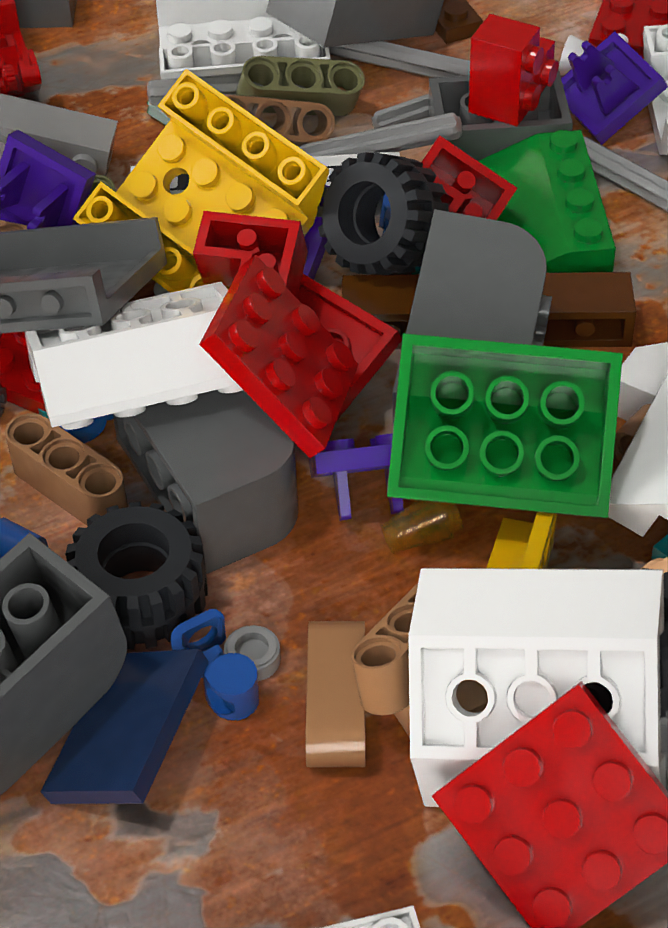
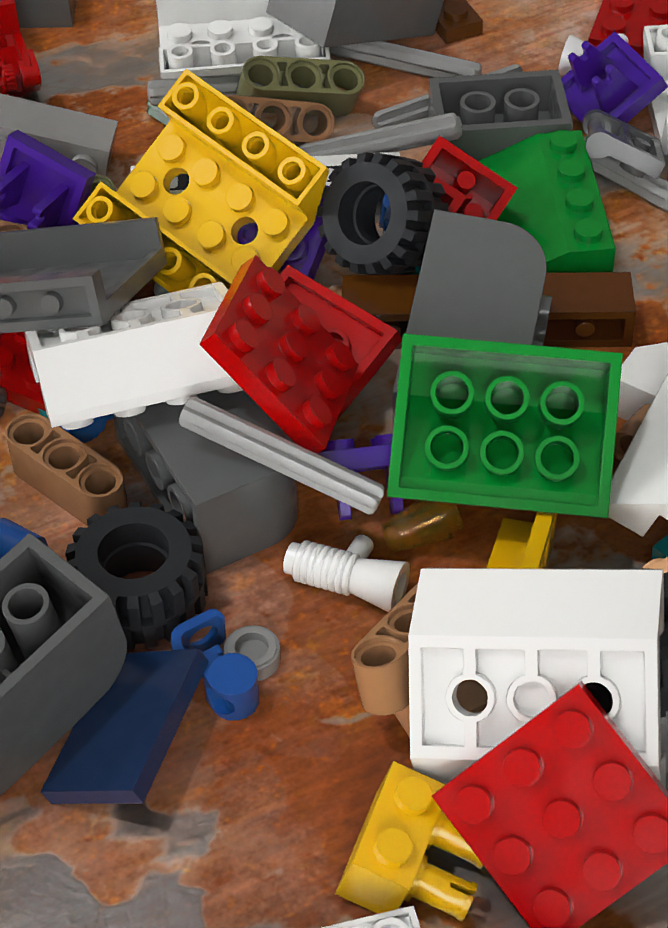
red brick [193,211,308,298] -> none
medium nougat beam [306,621,365,767] -> none
red brick [468,14,559,127] -> none
none -> light grey axle [179,397,385,514]
none -> white piece [283,535,410,612]
none -> yellow brick [335,761,483,921]
none -> dark grey plate [582,109,666,179]

